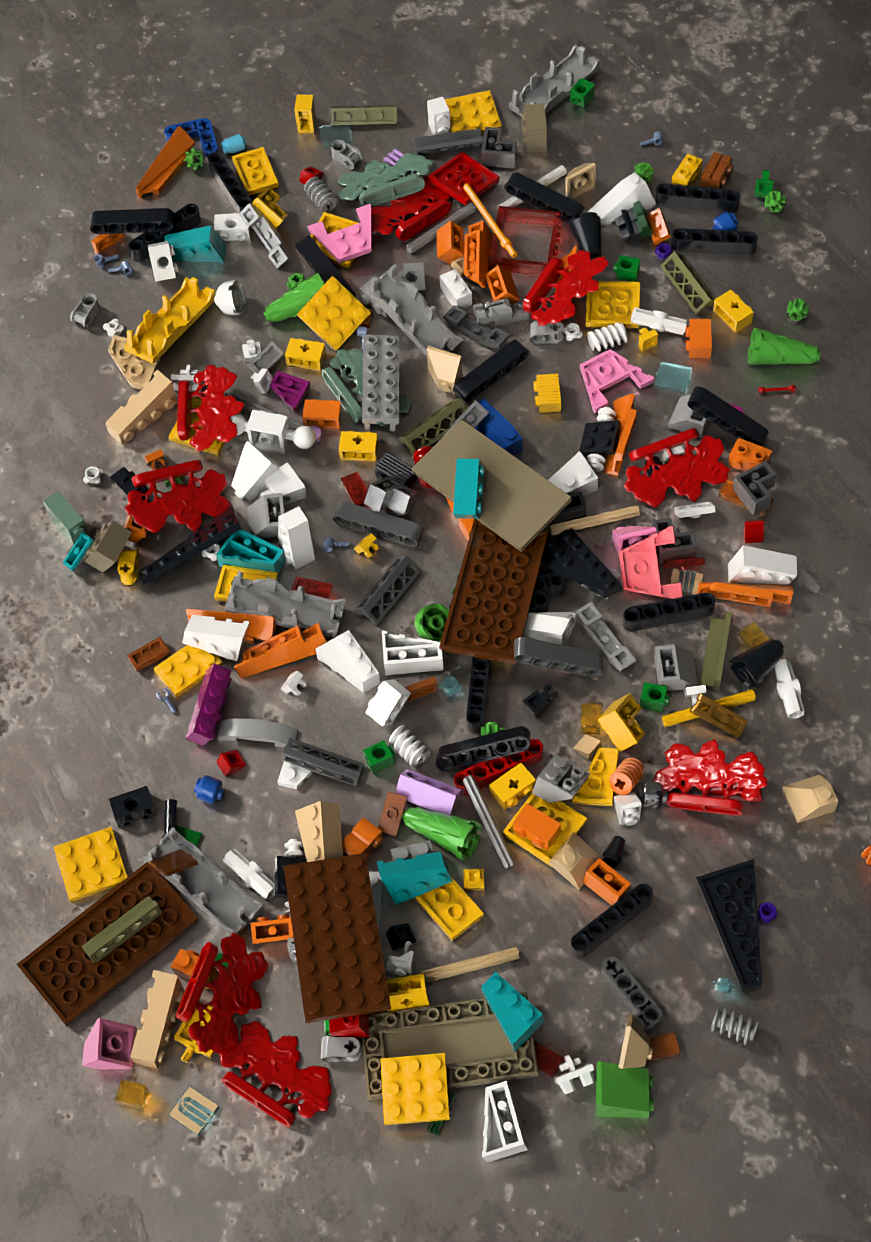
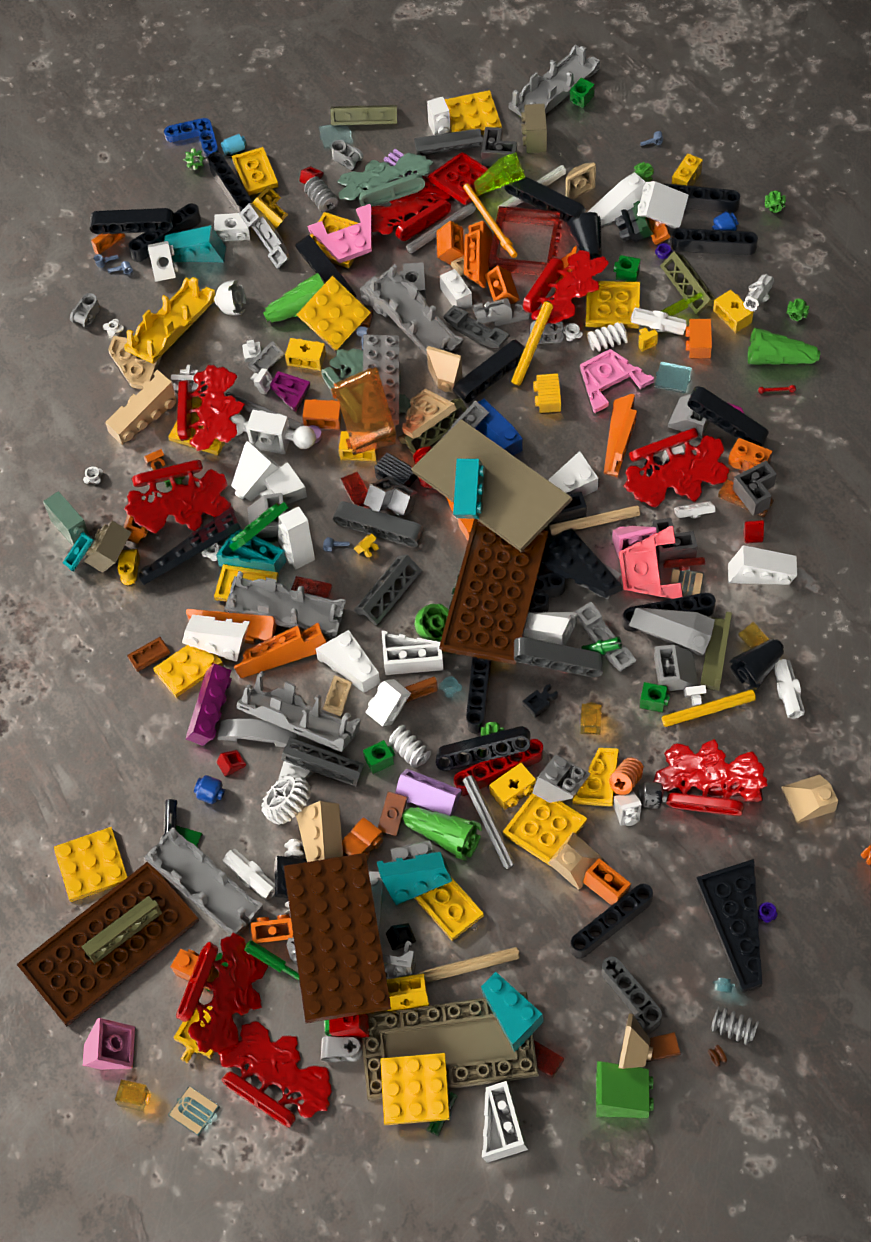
black brick [109,786,157,827] -> none
black brick [110,467,150,503] -> none
tan wedge [130,970,185,1069] -> none
orange wedge [136,126,196,198] -> none
reddish brown piece [150,849,198,877] -> none
sand blue hand [156,688,177,714] -> none
white tile [281,671,307,696] -> none
bright green gear [287,273,306,290] -> none
yellow brick [294,94,316,133] -> none
yellow tile [463,869,485,891] -> none
orange brick [513,803,561,851] -> none
white hips [553,1055,594,1094] -> none
tan slope [573,734,601,761] -> none
black plate [579,407,622,473] -> none
yellow brick [598,693,645,752] -> none
black cone [602,836,625,867] -> none
pearl gold plate [689,694,748,739] -> none
orange wedge [697,582,793,608] -> none
dark orange brick [700,152,734,189] -> none
green plate [754,170,774,198] -> none
none -> green plate [229,502,289,552]
none -> light grey piece [236,671,361,752]
none -> green axle [244,940,299,980]
none -> white gear [261,773,311,825]
none -> tan plate [322,675,352,716]
none -> clear orange windscreen [331,367,396,455]
none -> tan plate [402,389,457,439]
none -> clear neon green slope [474,152,525,196]
none -> yellow axle [511,302,553,386]
none -> green pin [581,637,622,655]
none -> light grey wedge [629,608,715,656]
none -> white panel [637,181,689,229]
none -> clear neon green axle [661,292,703,316]
none -> reddish brown bush [708,1045,727,1067]
none -> white piece [743,274,775,311]

